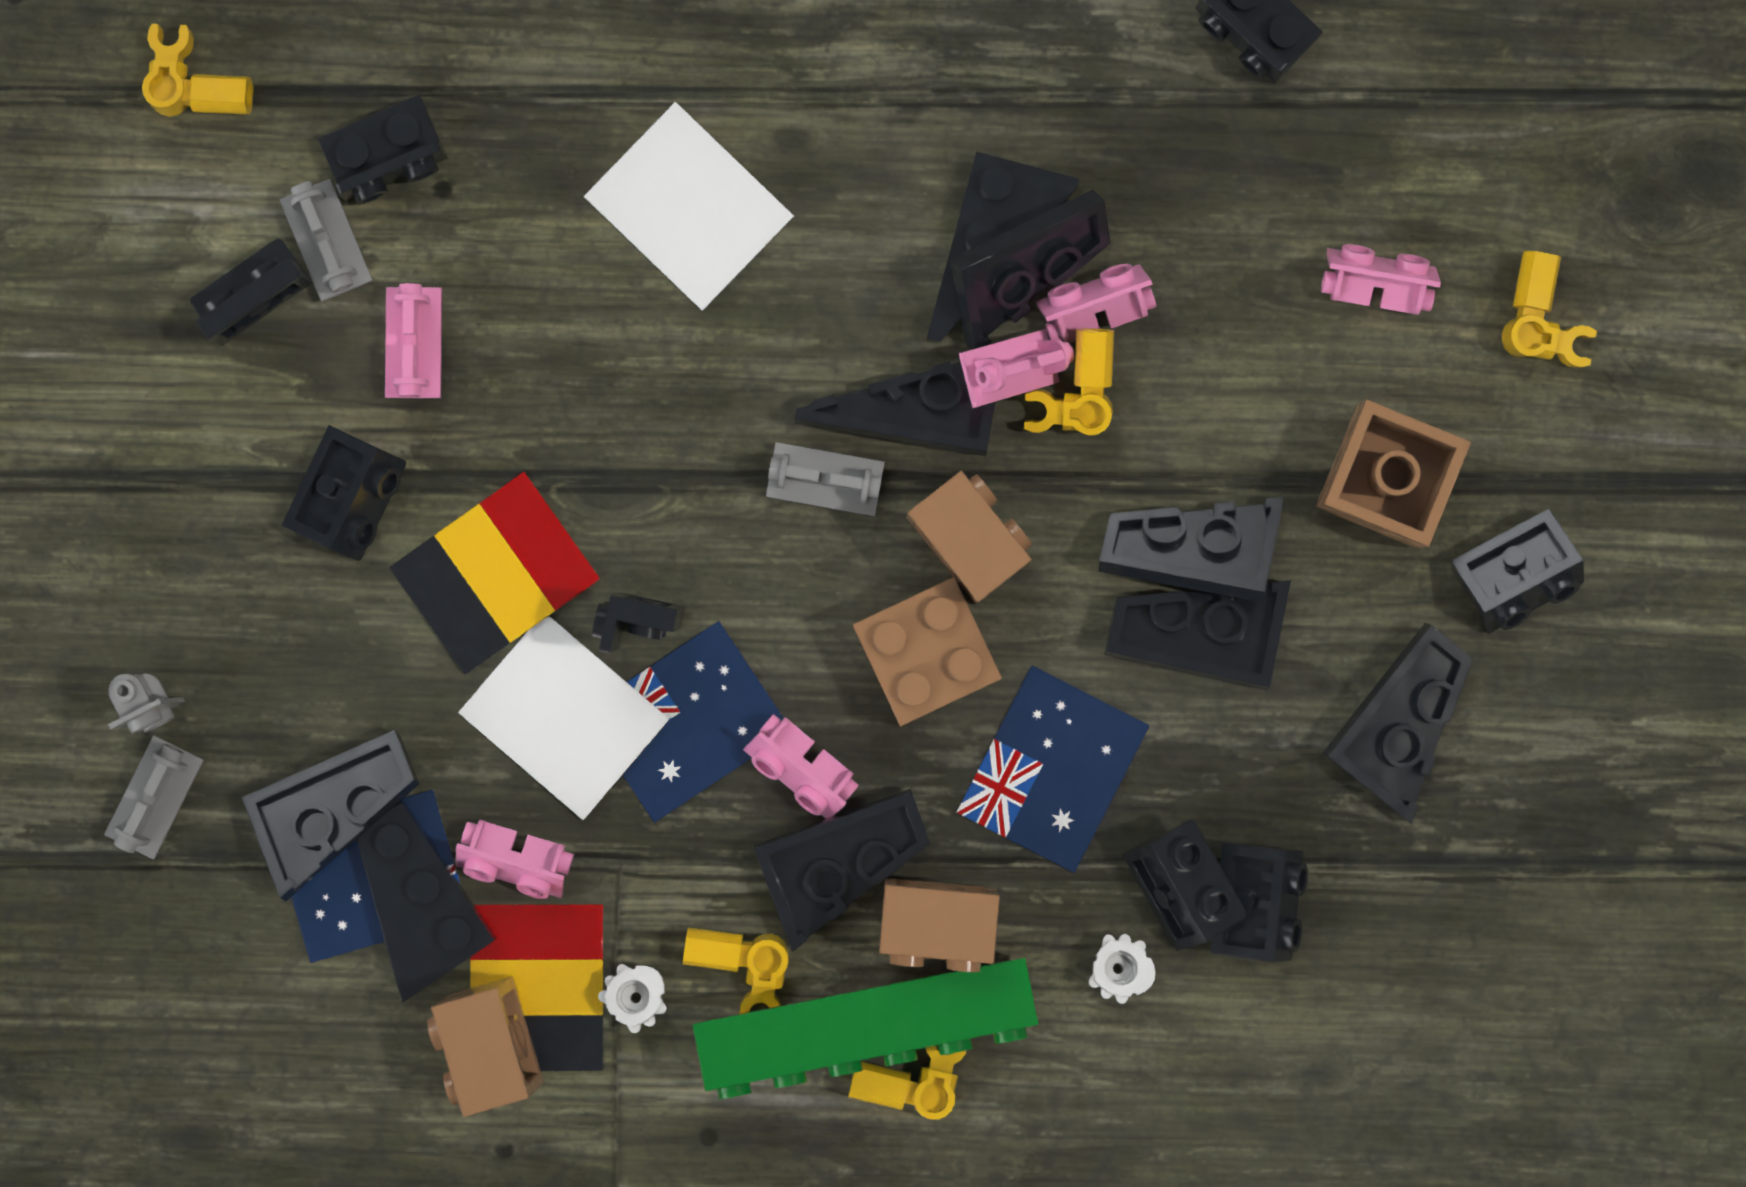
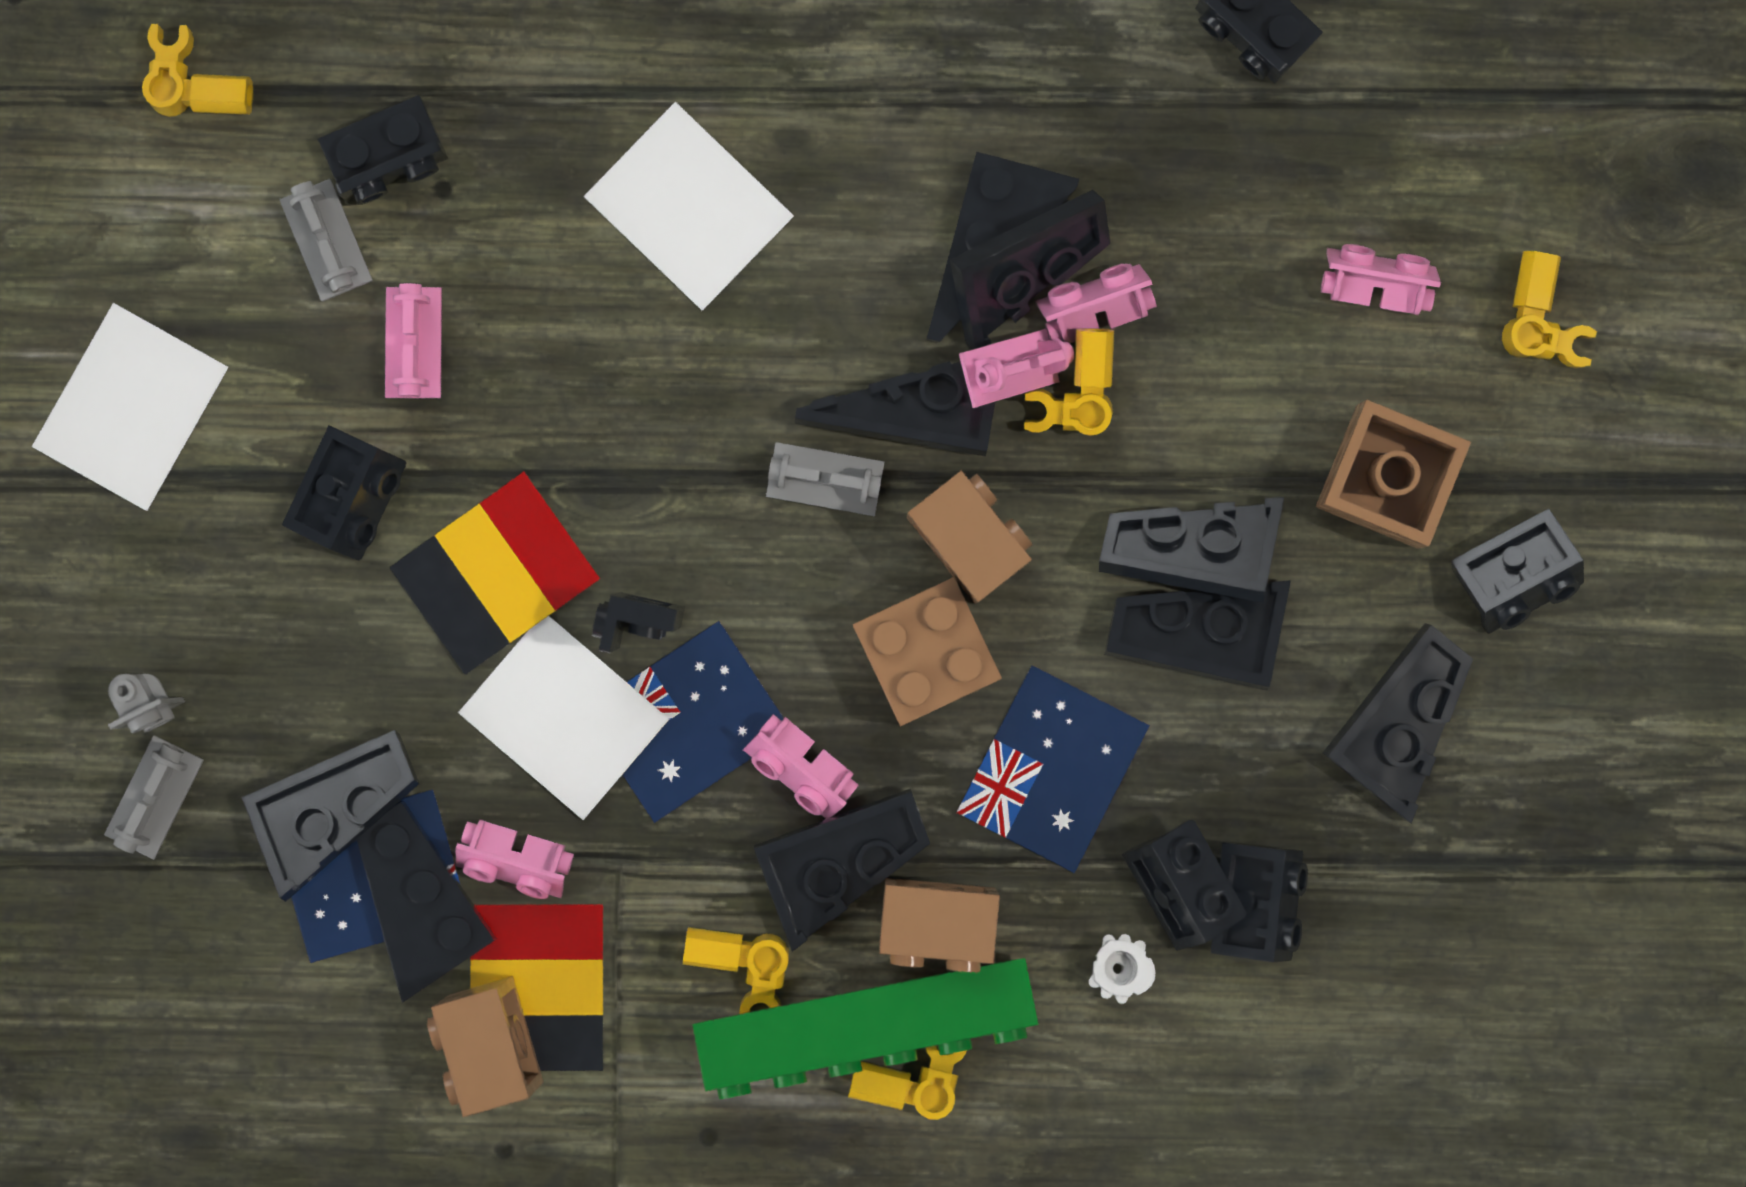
black bracket [190,239,312,346] -> none
white animal [598,964,667,1033] -> none
none -> white sticker [32,303,228,511]

